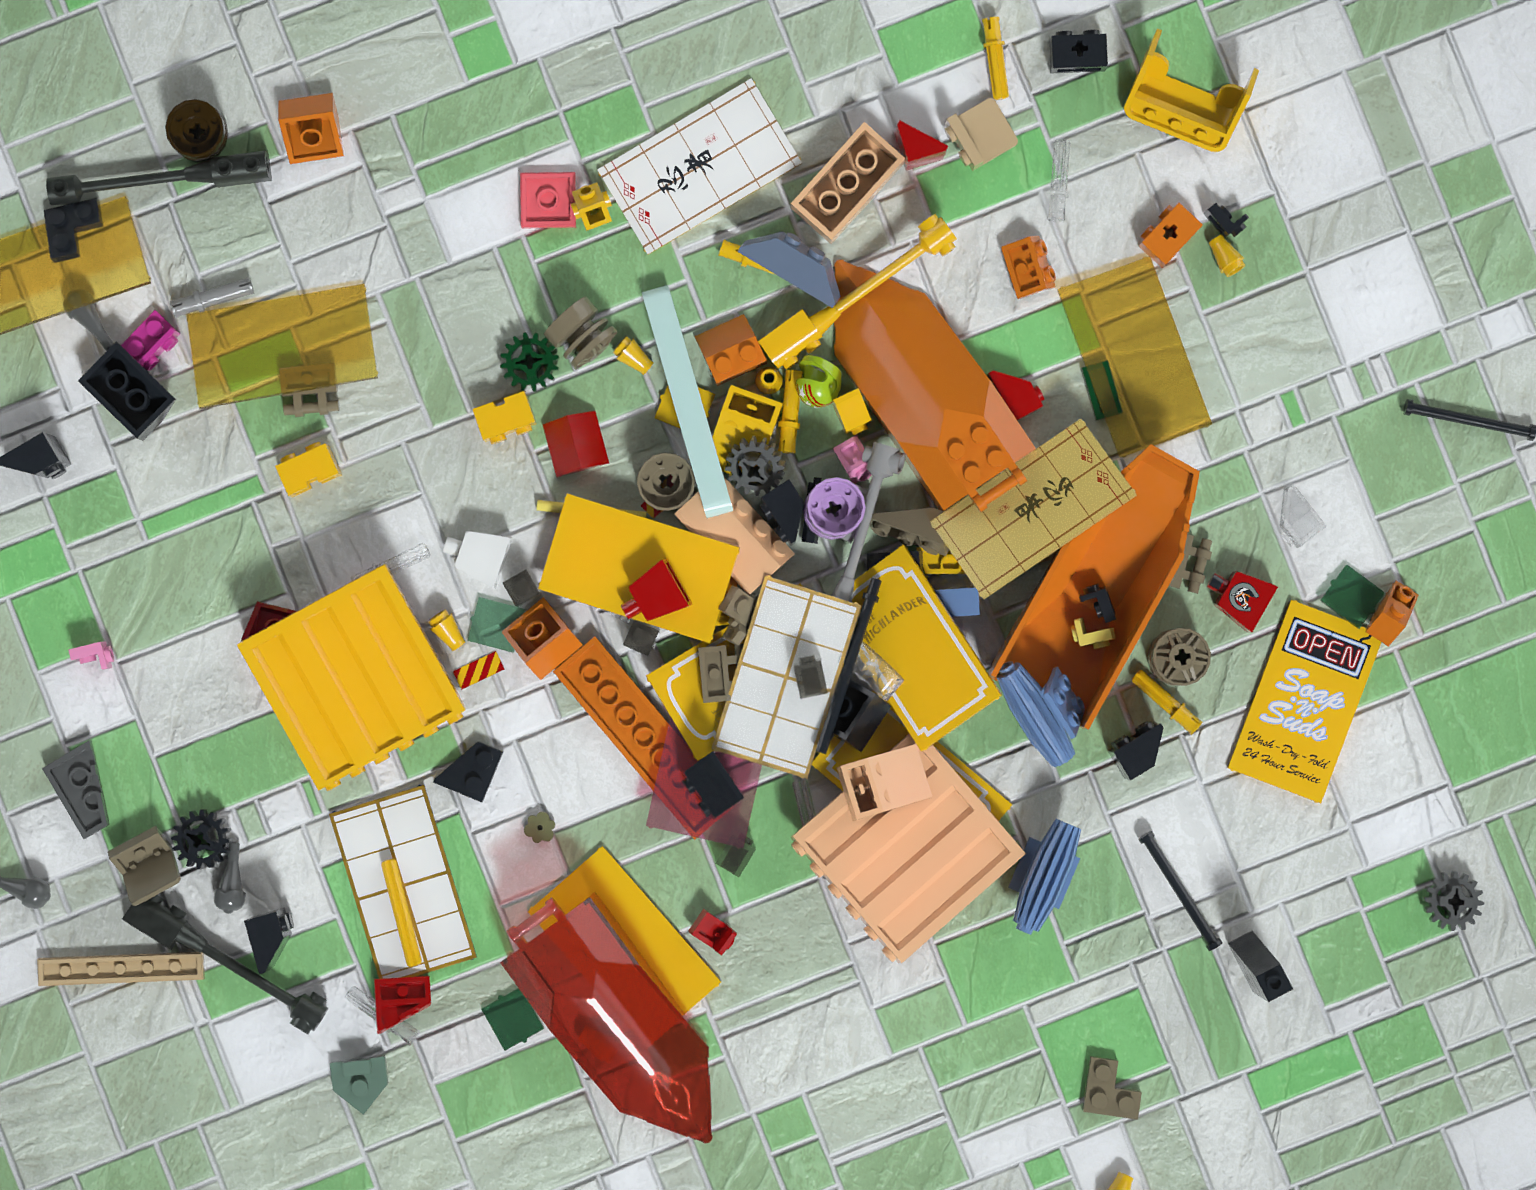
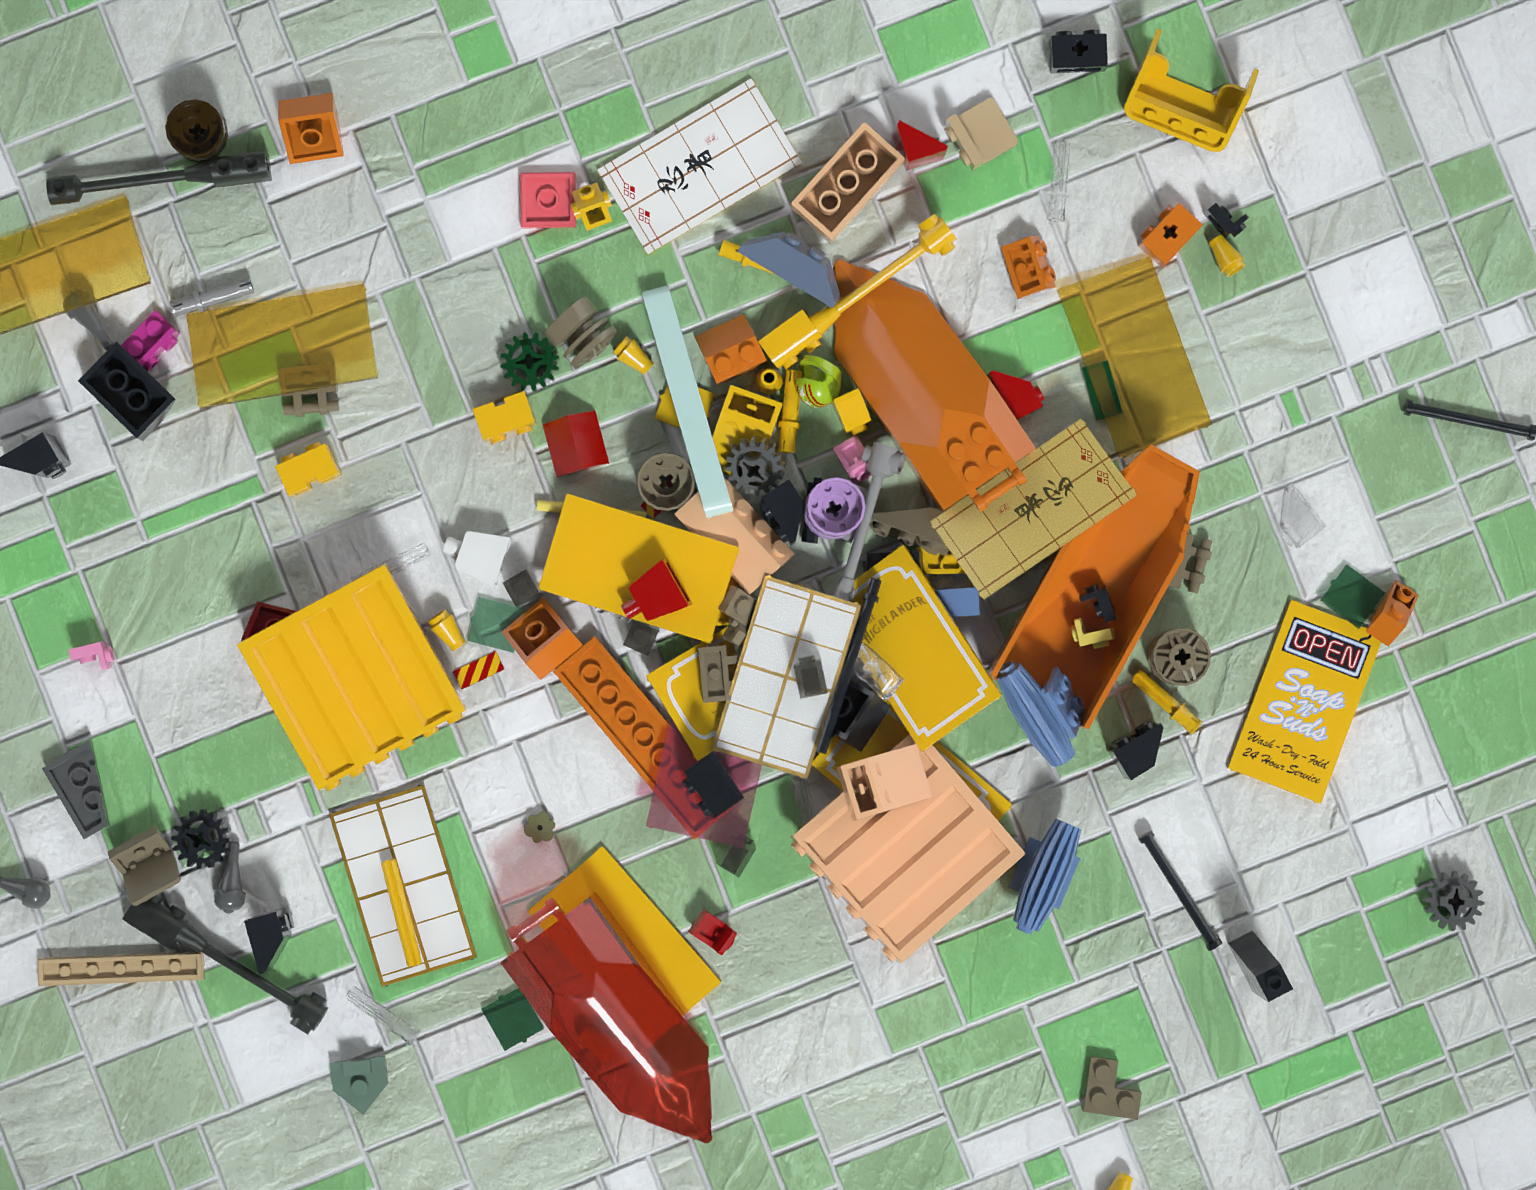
black plate [44,198,103,263] -> none
red wing [374,976,431,1034] -> none
black wing [433,741,504,803] -> none
yellow axle [982,17,1009,100] -> none
red torso [1206,571,1278,633] -> none

